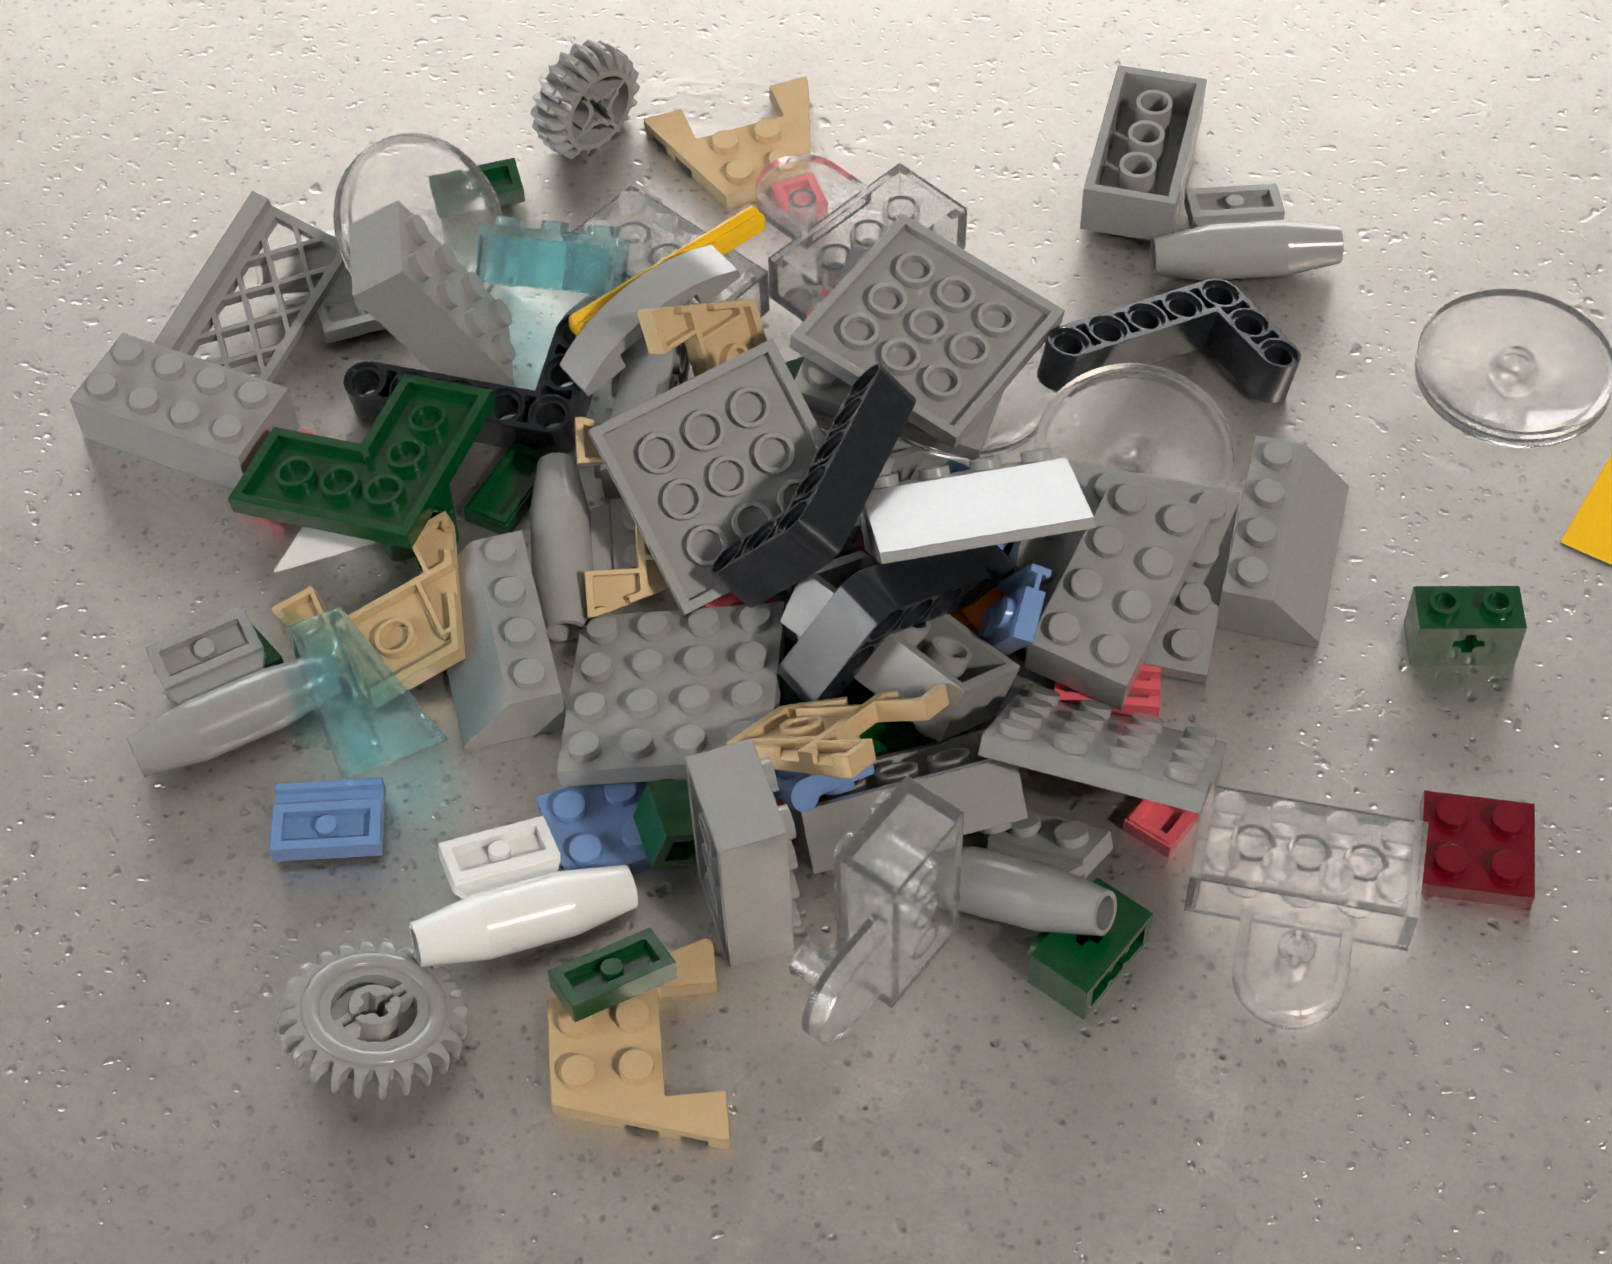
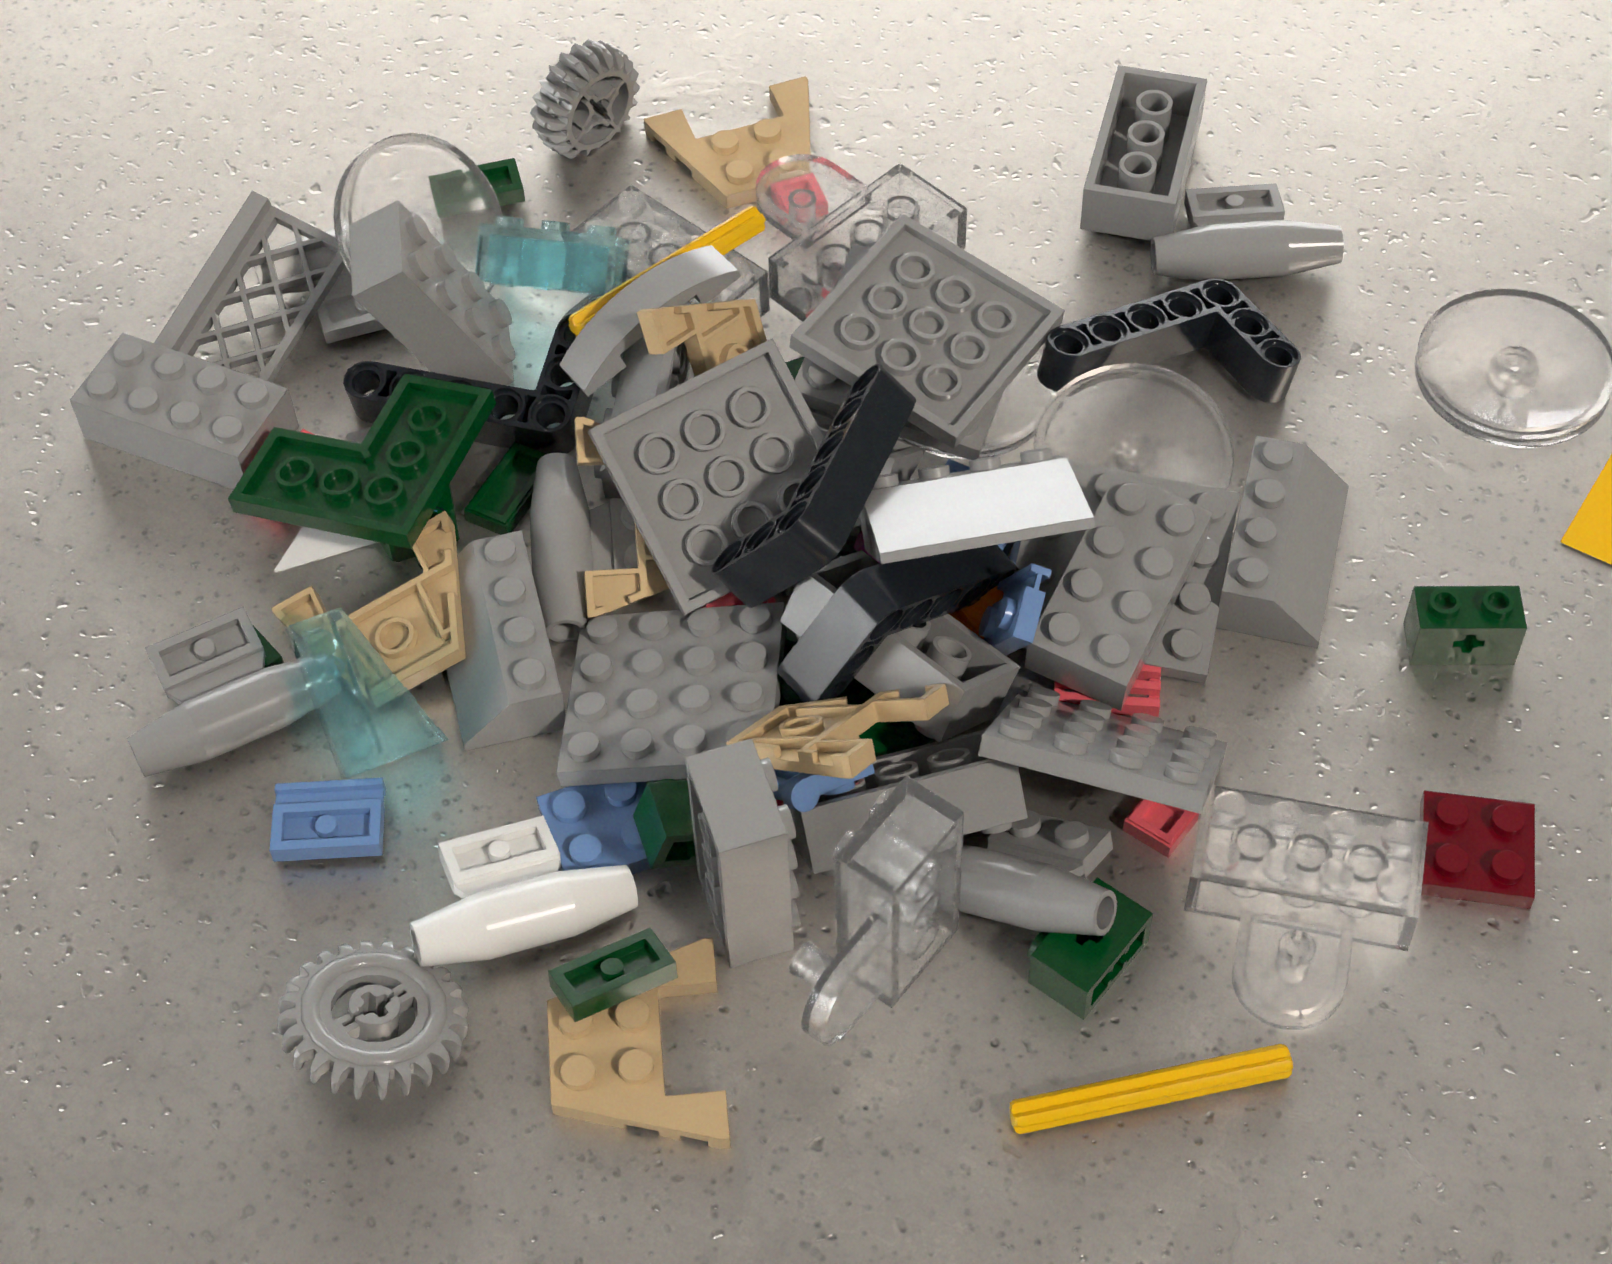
none -> yellow axle [1009,1044,1293,1134]

